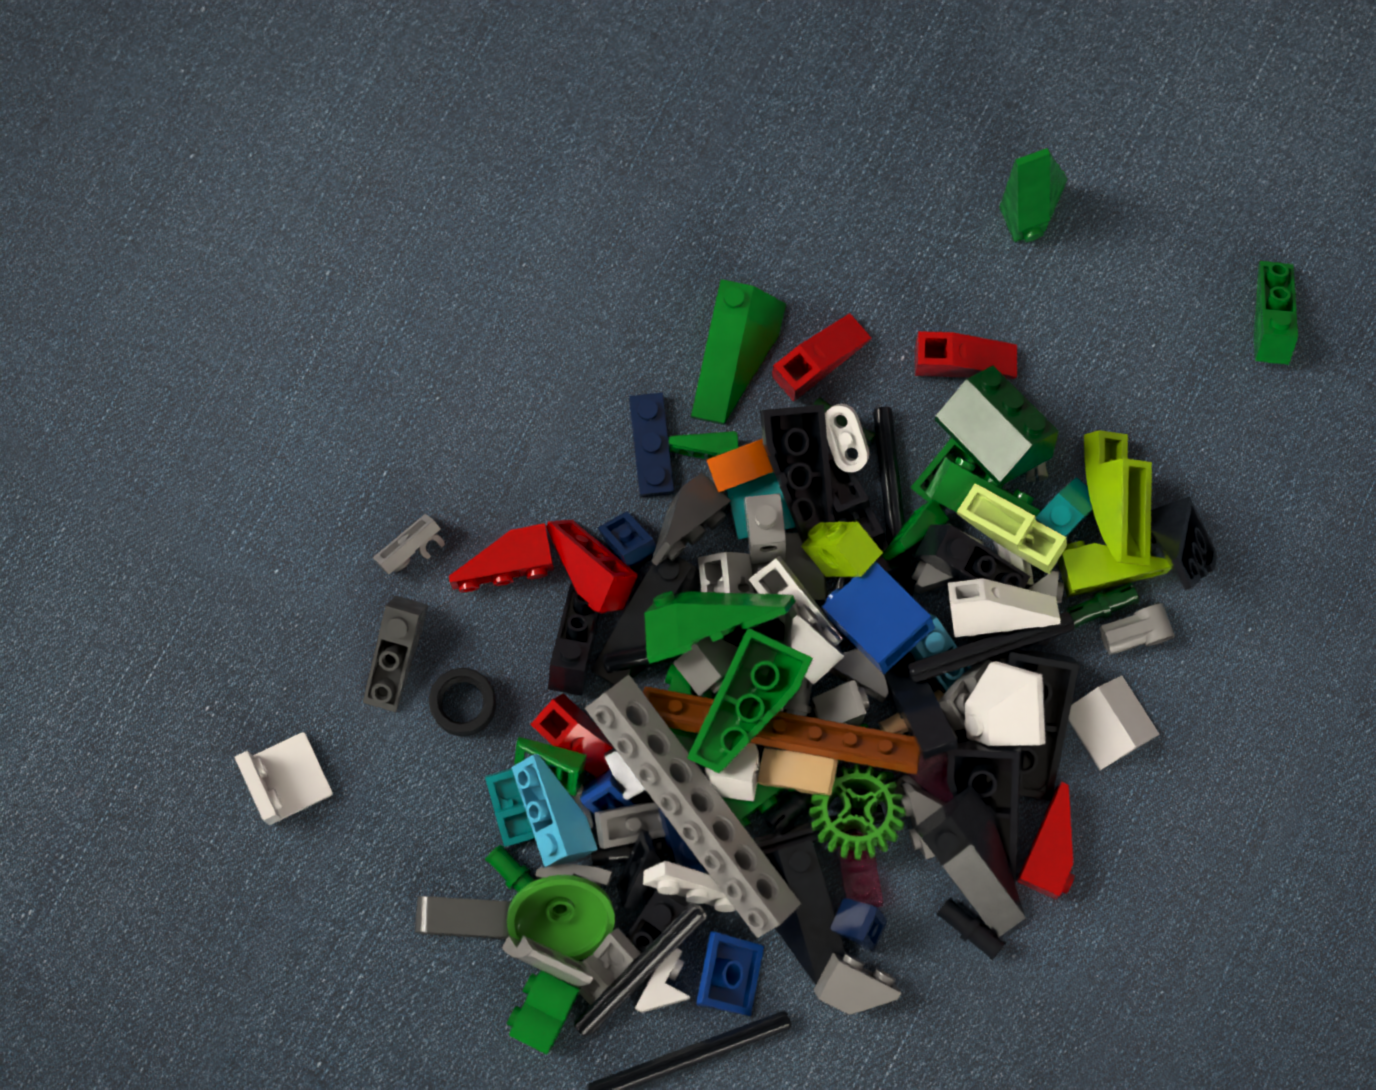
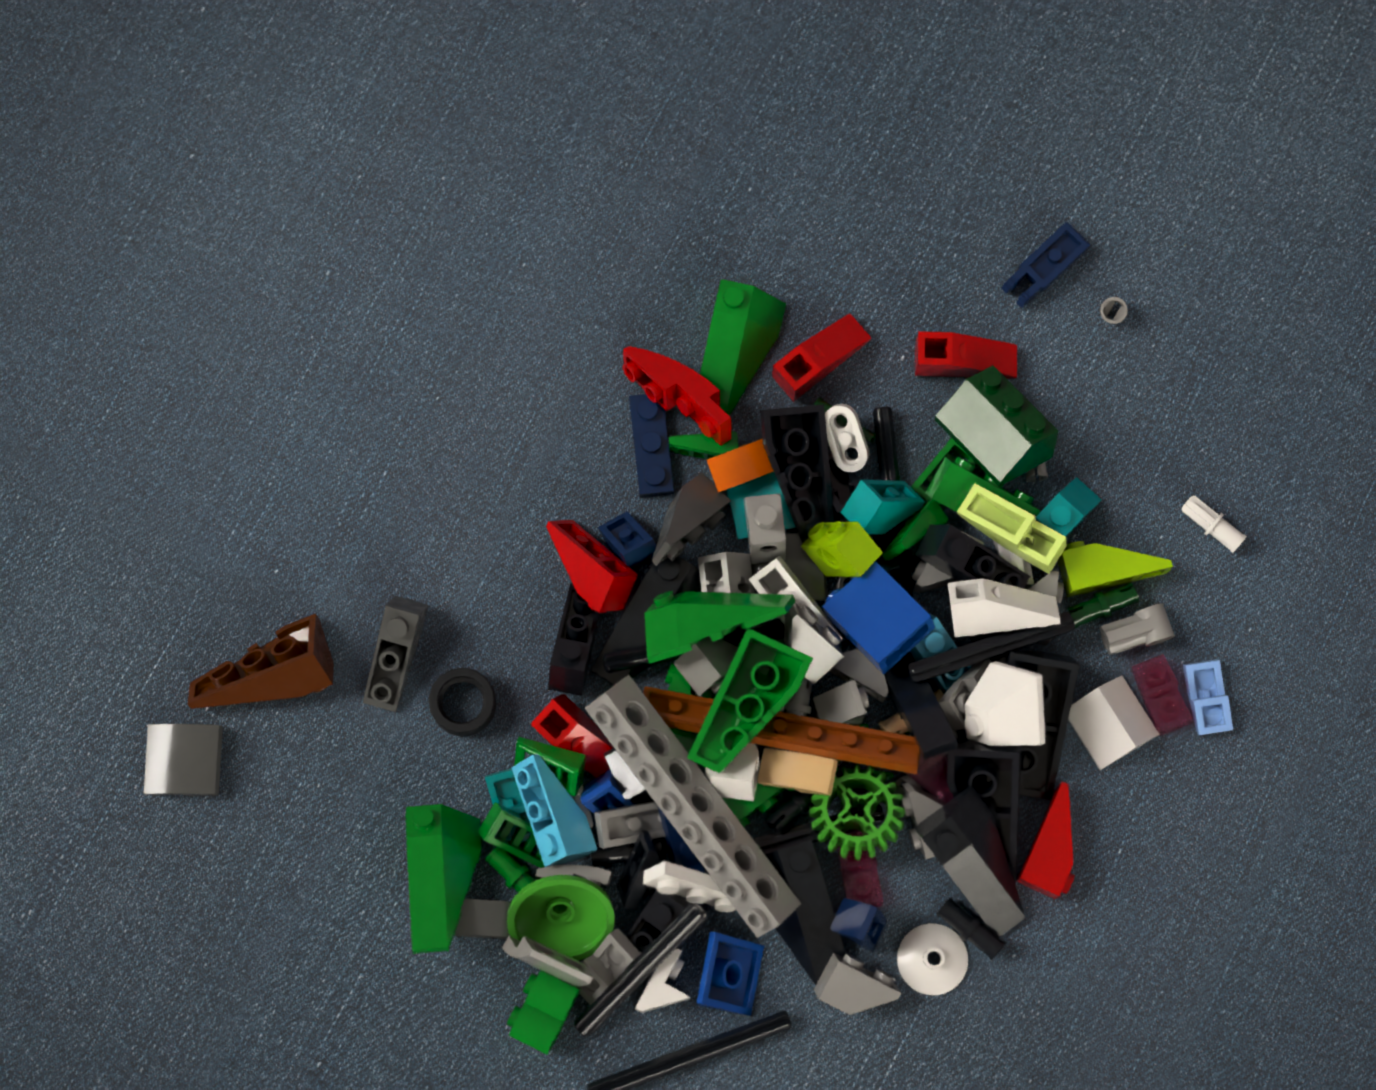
white bracket [235,732,333,825] -> none
light grey plate [373,514,445,575] -> none
red slope [449,523,554,593] -> none
green wedge [999,148,1068,243] -> none
lime slope [1084,430,1152,566] -> none
black wedge [1151,496,1217,590] -> none
green slope [1254,261,1298,365] -> none
none -> dark grey slope [143,724,223,797]
none -> reddish brown wedge [187,613,334,709]
none -> green wedge [406,804,482,954]
none -> green slope [478,802,544,868]
none -> red slope [622,346,731,446]
none -> teal slope [841,480,925,534]
none -> white dish [897,924,968,995]
none -> dark blue hinge [1001,222,1091,308]
none -> light grey hinge [1100,297,1128,324]
none -> clear pink slope [1131,654,1193,736]
none -> white axle [1181,495,1247,553]
none -> light blue slope [1183,659,1233,735]

